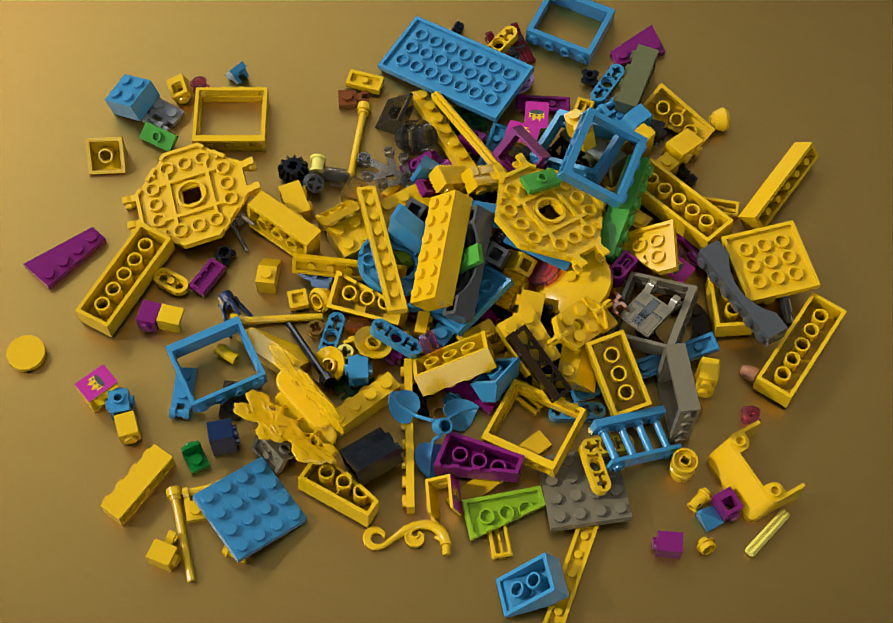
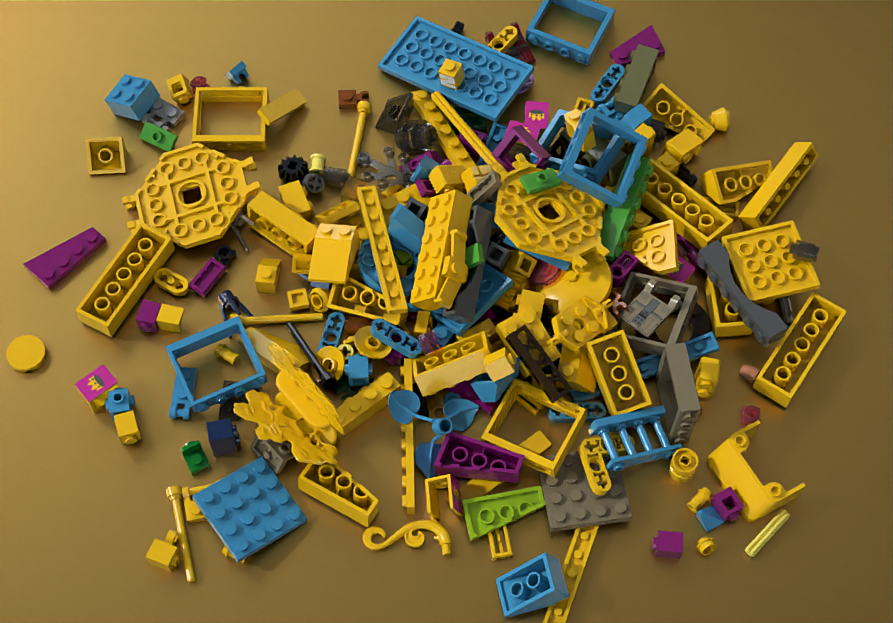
yellow brick [100,444,176,526] -> none
pearl gold bush [307,319,324,339] -> none
black brick [339,427,404,485] -> none
yellow plate [345,69,384,95] -> none
magenta tile [516,95,570,115] -> none
black plate [581,69,599,86] -> none
none -> yellow tile [257,88,307,126]
none -> yellow slope [308,223,360,284]
none -> yellow plate [434,229,468,309]
none -> yellow brick [438,58,465,90]
none -> dark tan tile [466,170,501,206]
none -> yellow brick [484,347,517,382]
none -> yellow wedge [700,160,773,205]
none -> clear smoke brick [789,240,819,263]

